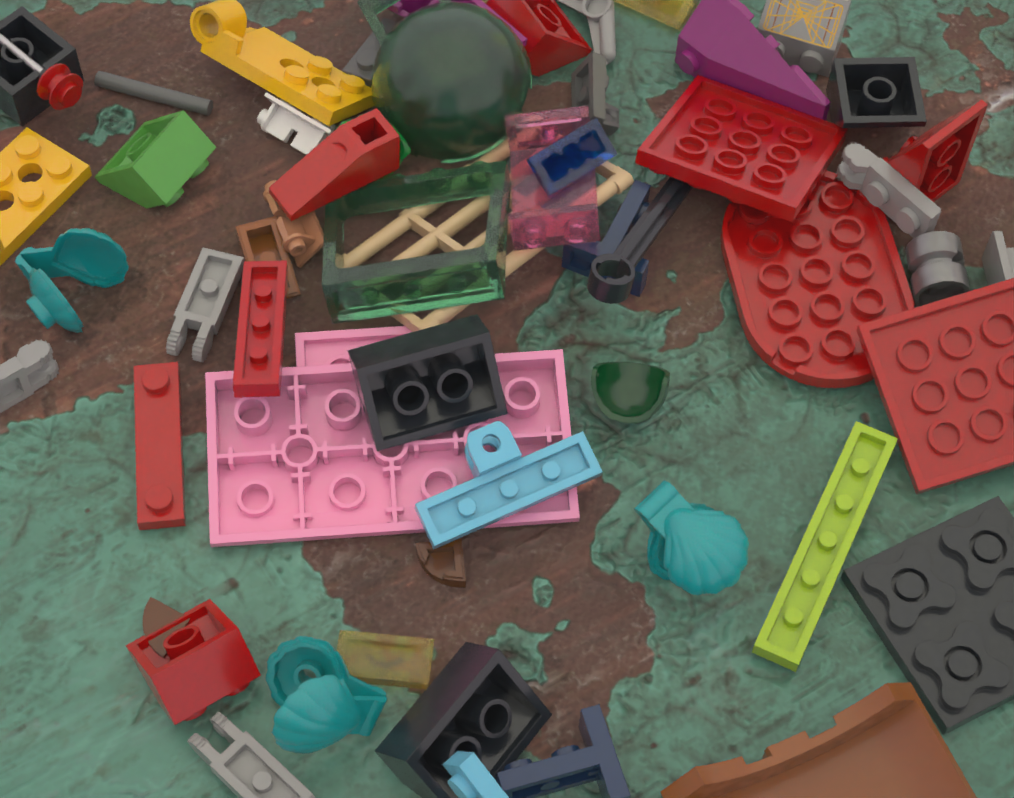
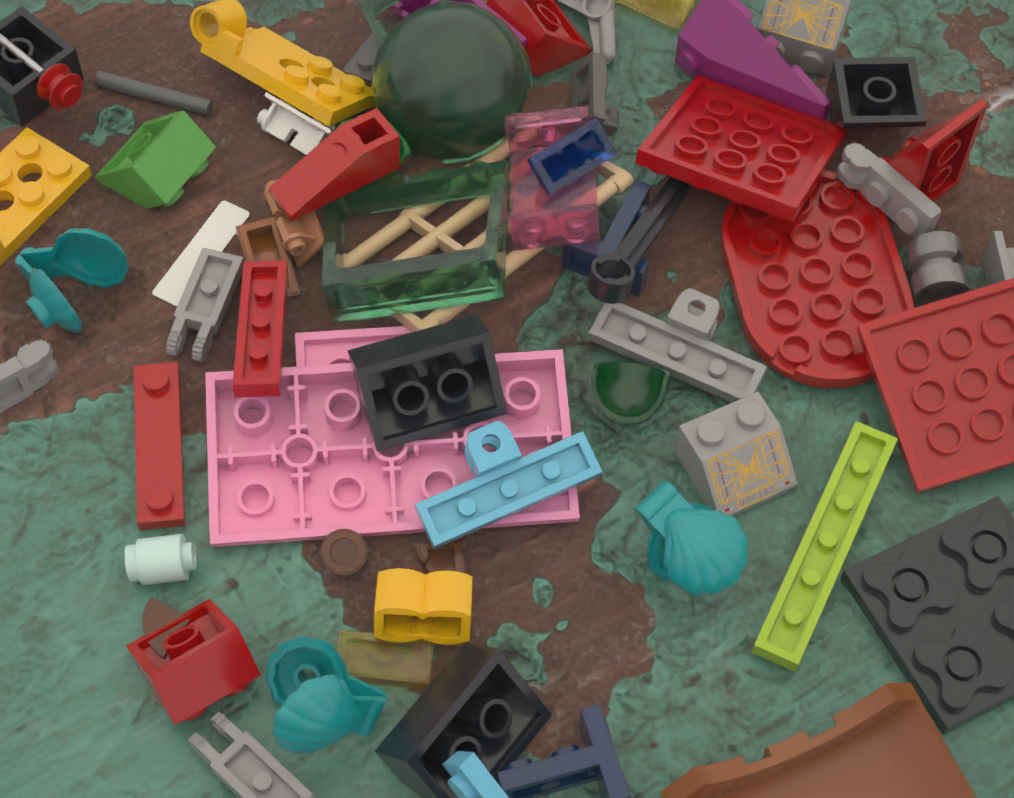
none -> light aqua brick [125,534,197,586]
none -> white sticker [152,201,249,306]
none -> reddish brown tile [320,529,368,575]
none -> yellow brick [374,568,473,645]
none -> light grey plate [589,288,767,403]
none -> light grey slope [674,392,798,517]

